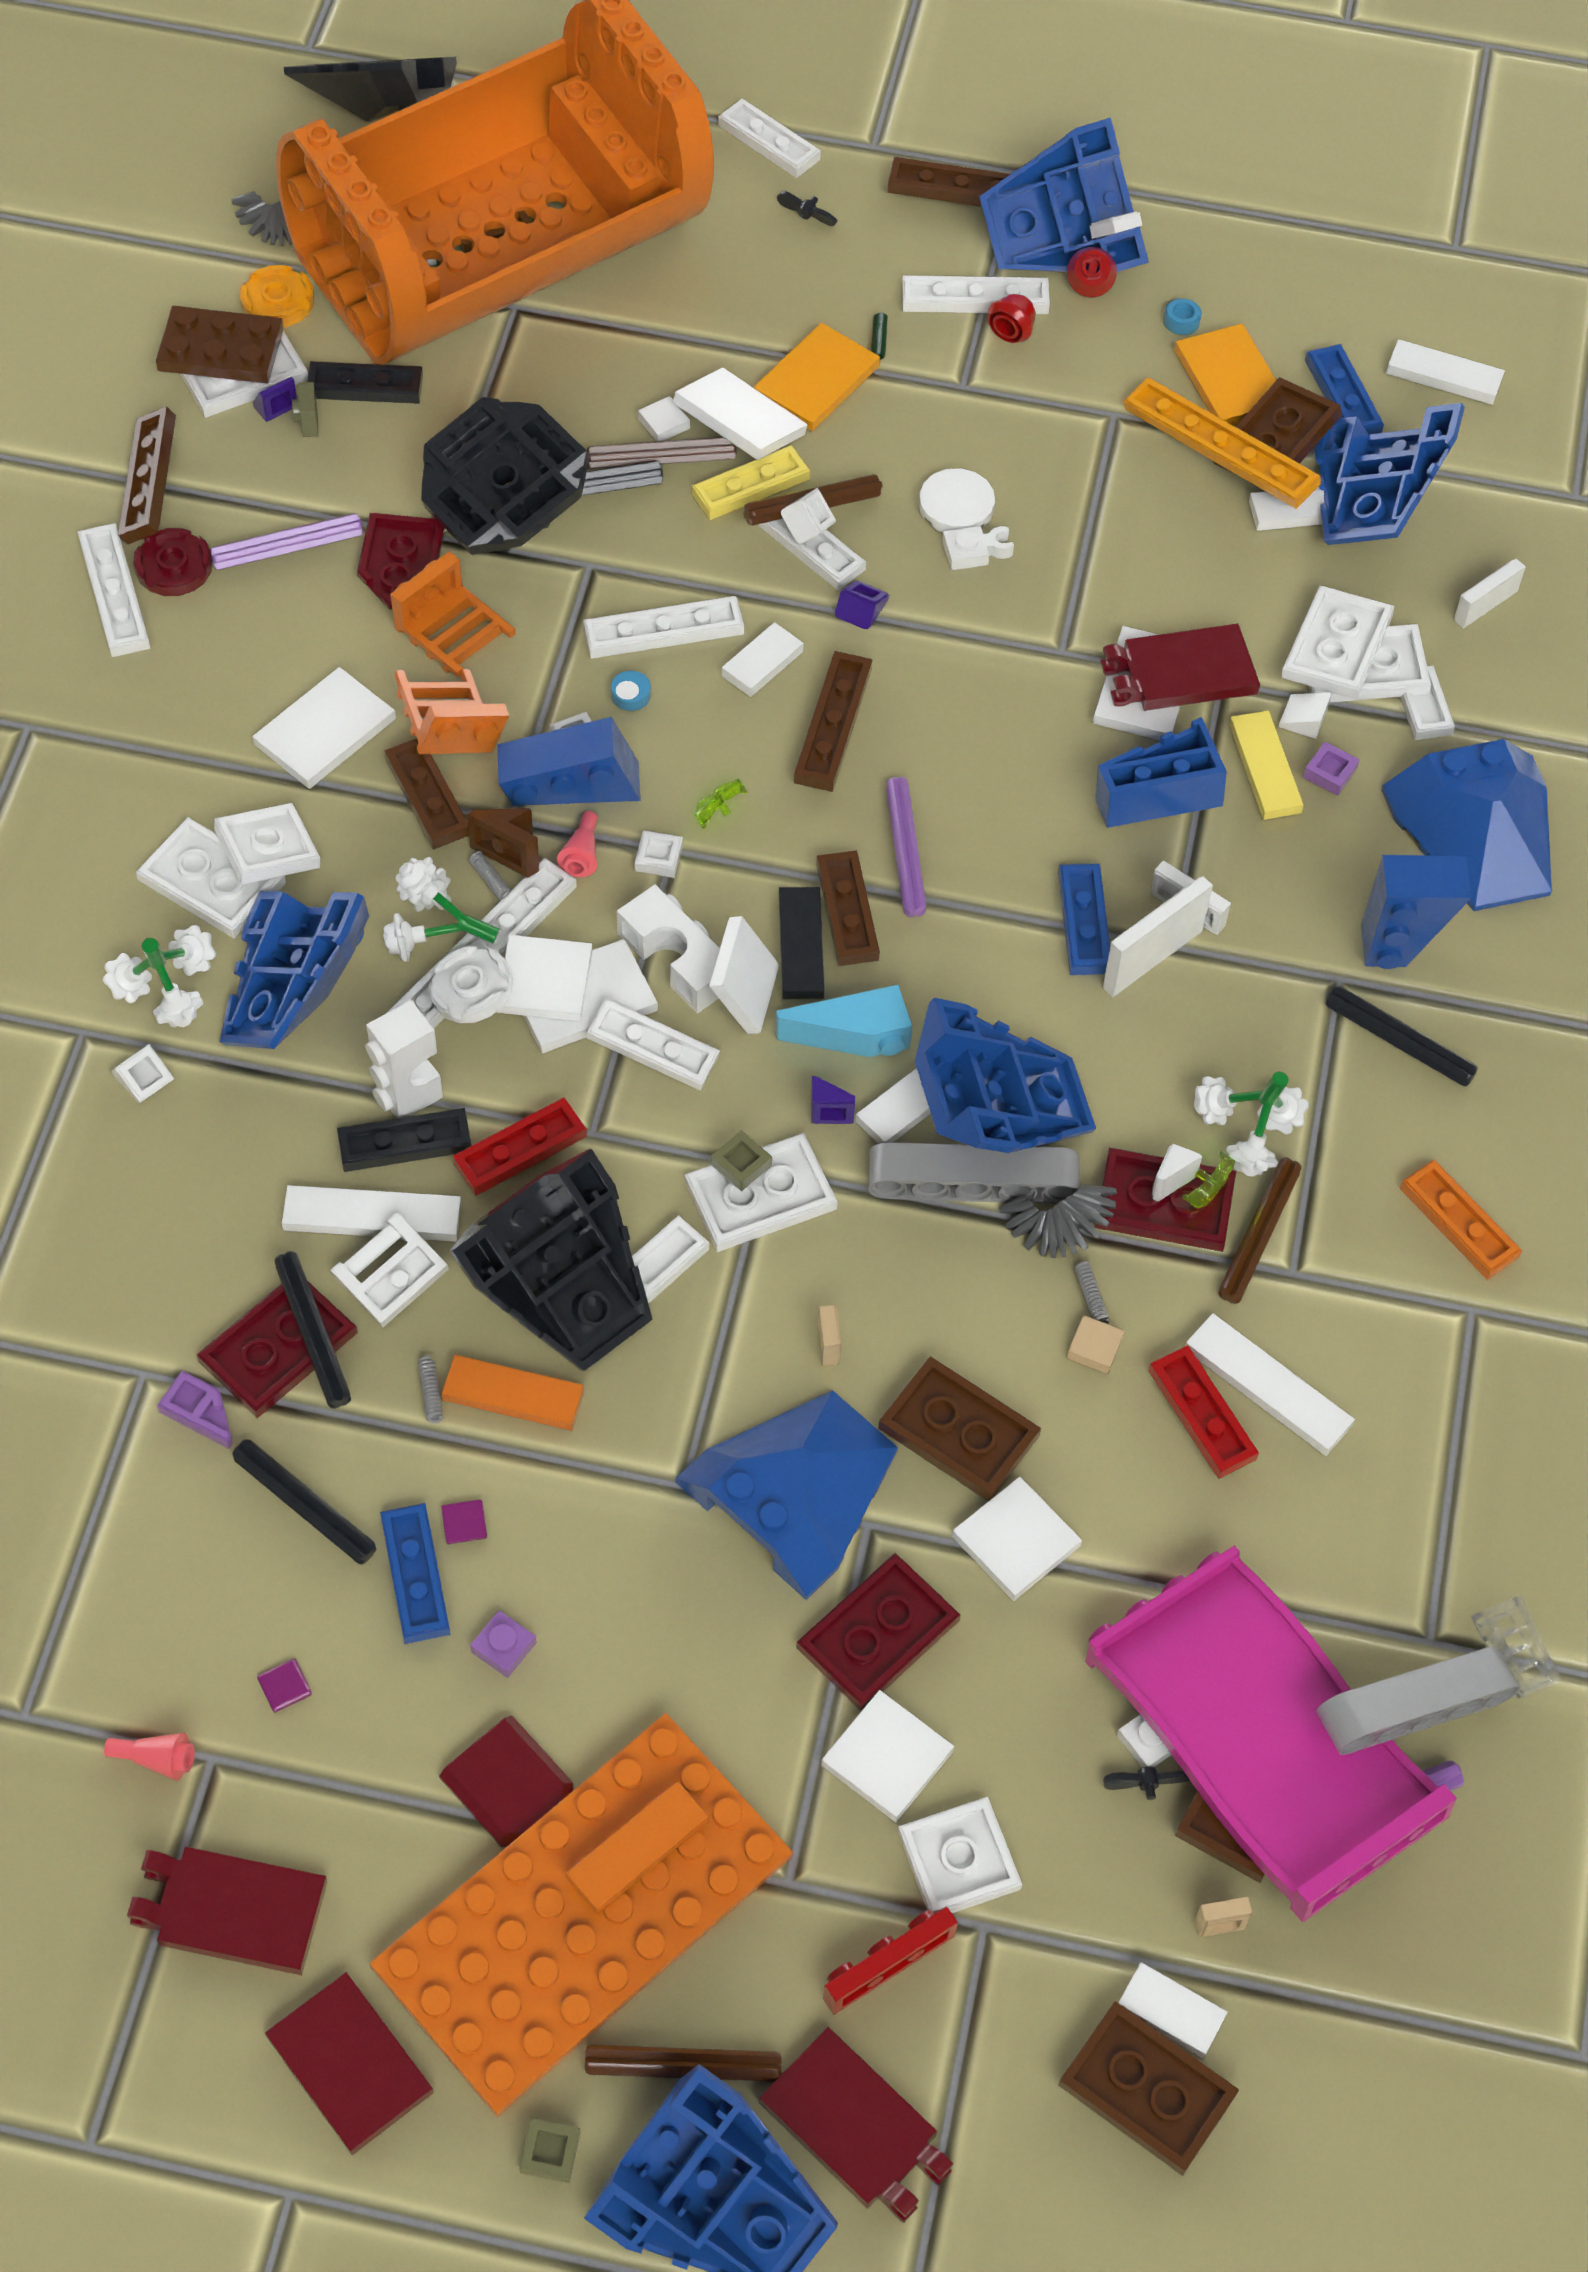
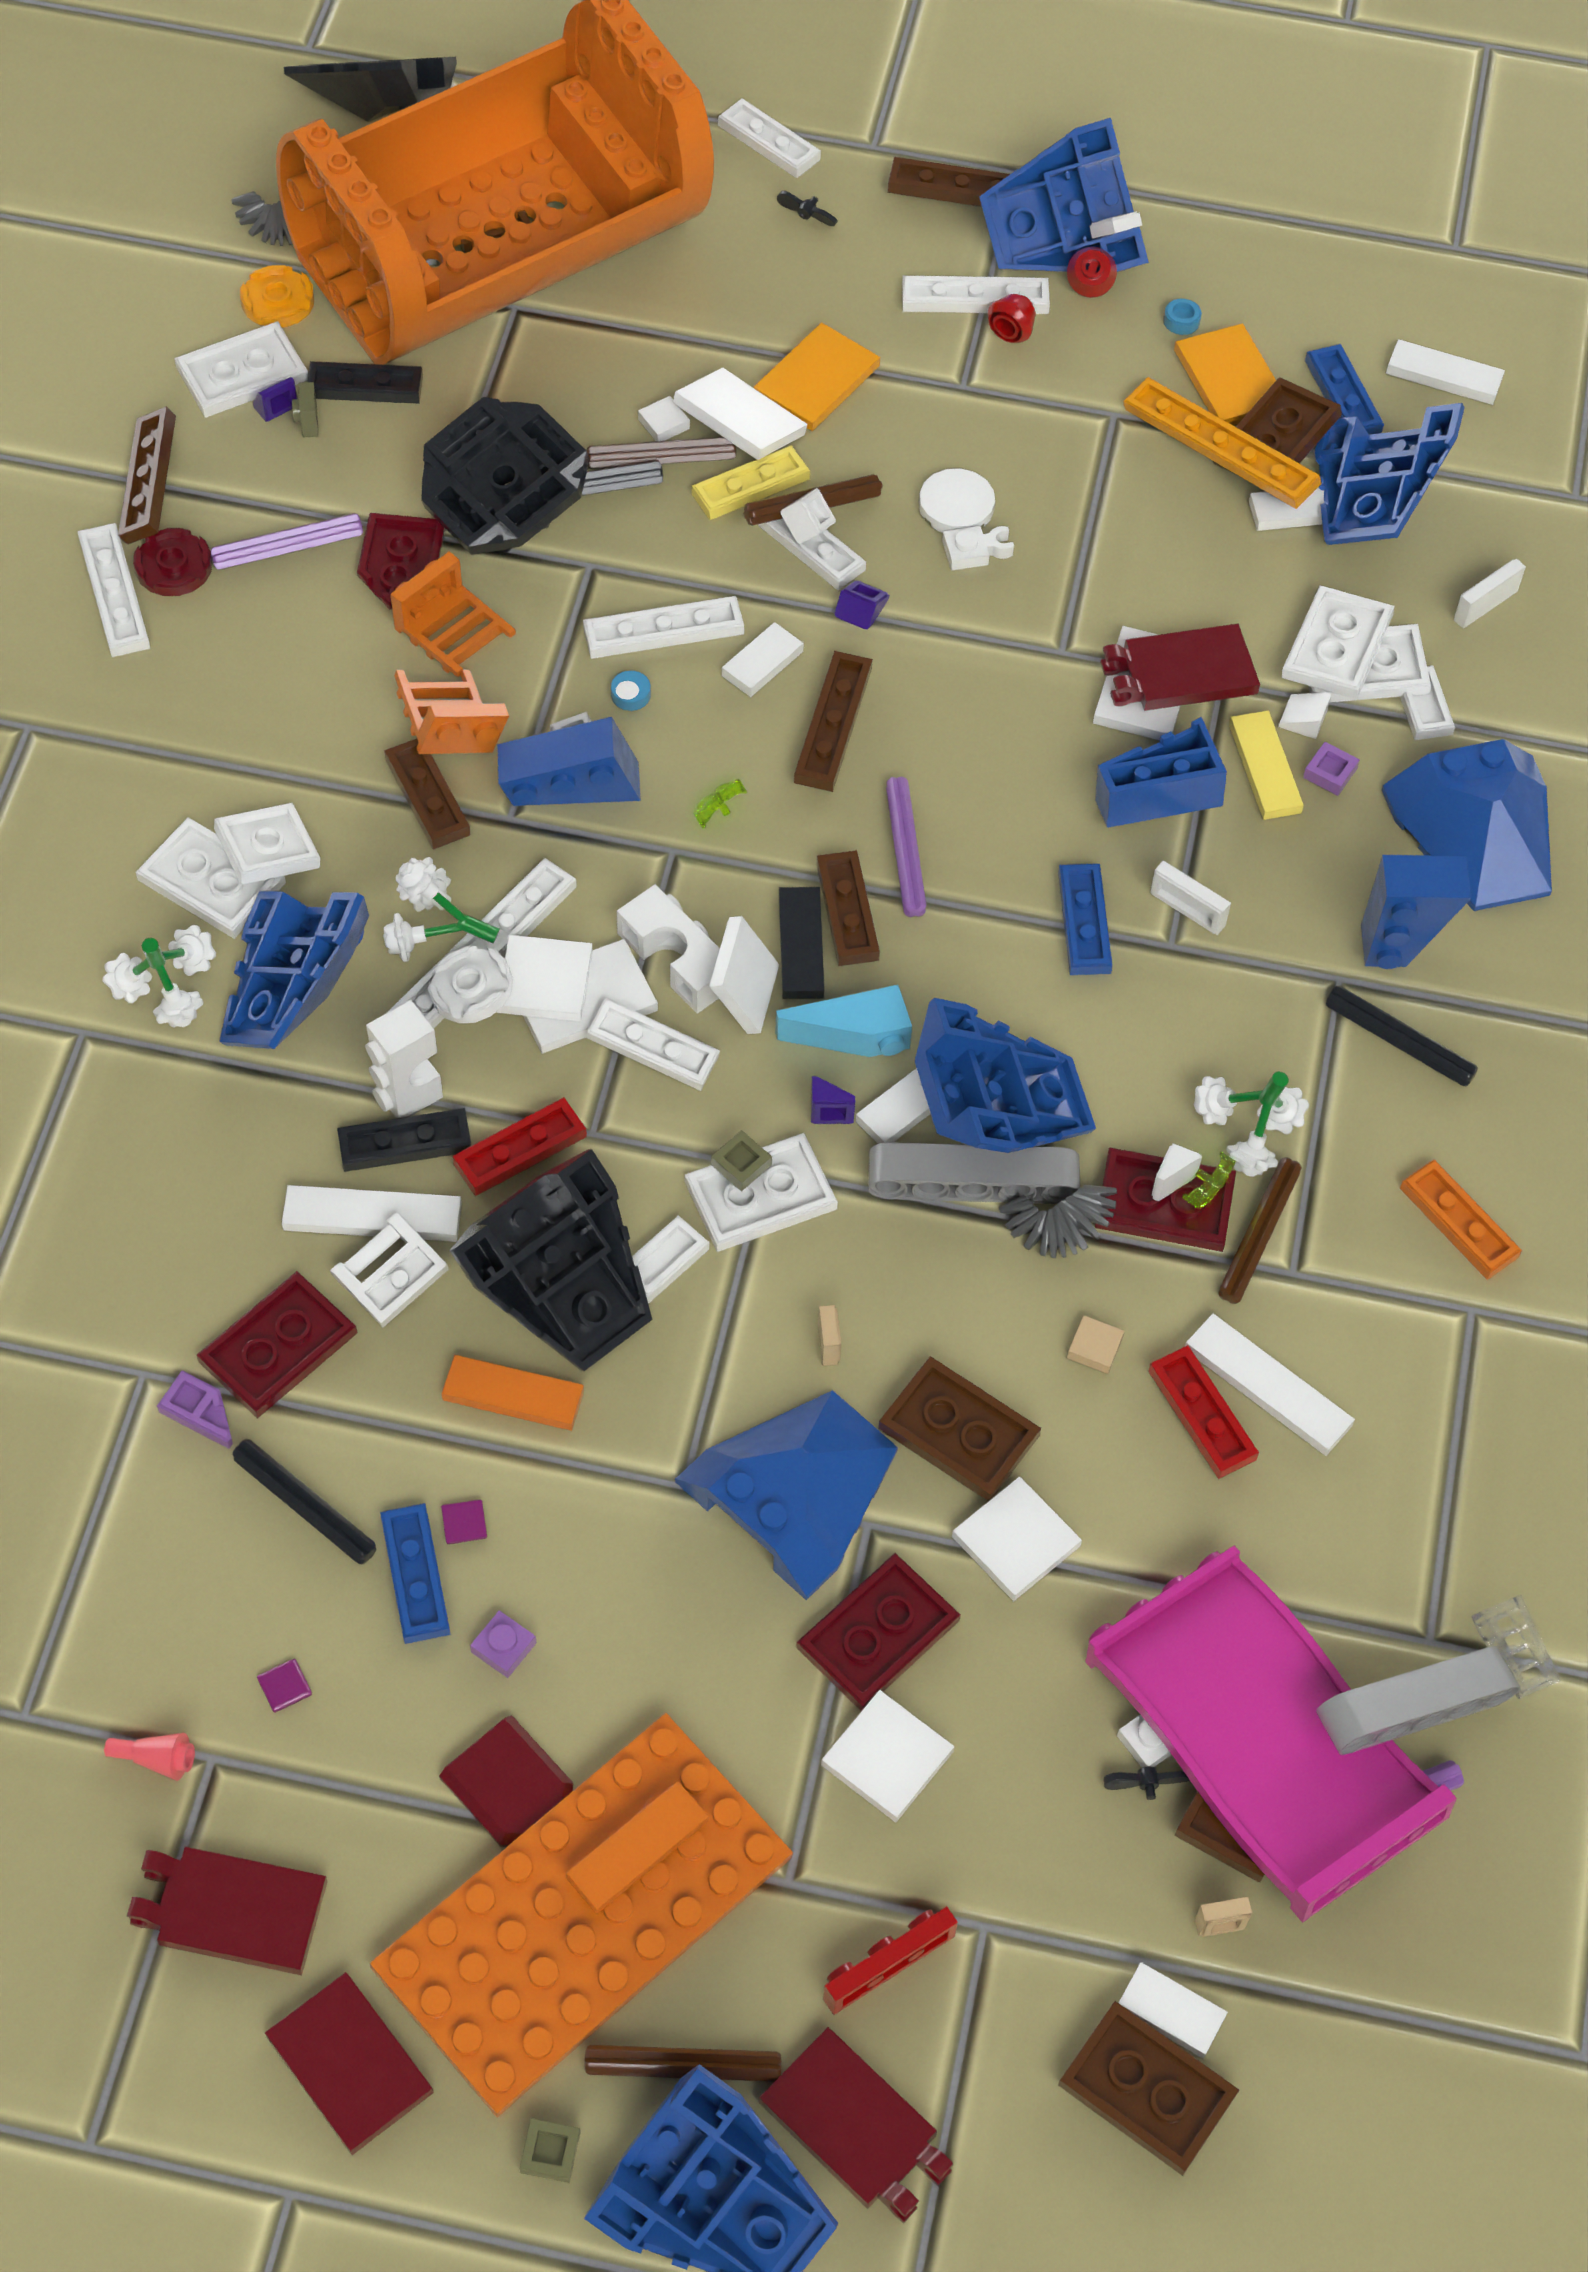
white slope [110,1044,174,1103] -> none
reddish brown plate [156,305,284,384] -> none
white tile [252,667,396,789] -> none
black axle [274,1251,351,1409] -> none
light grey piece [418,1355,444,1423] -> none
reddish brown slope [468,808,539,878] -> none
light grey piece [468,851,511,901] -> none
coral cone [557,811,598,877] -> none
white tile [635,830,683,878] -> none
dark green piece [871,312,888,360] -> none
white tile [898,1797,1022,1914] -> none
light grey piece [1074,1261,1110,1324] -> none
white tile [1103,876,1213,998] -> none

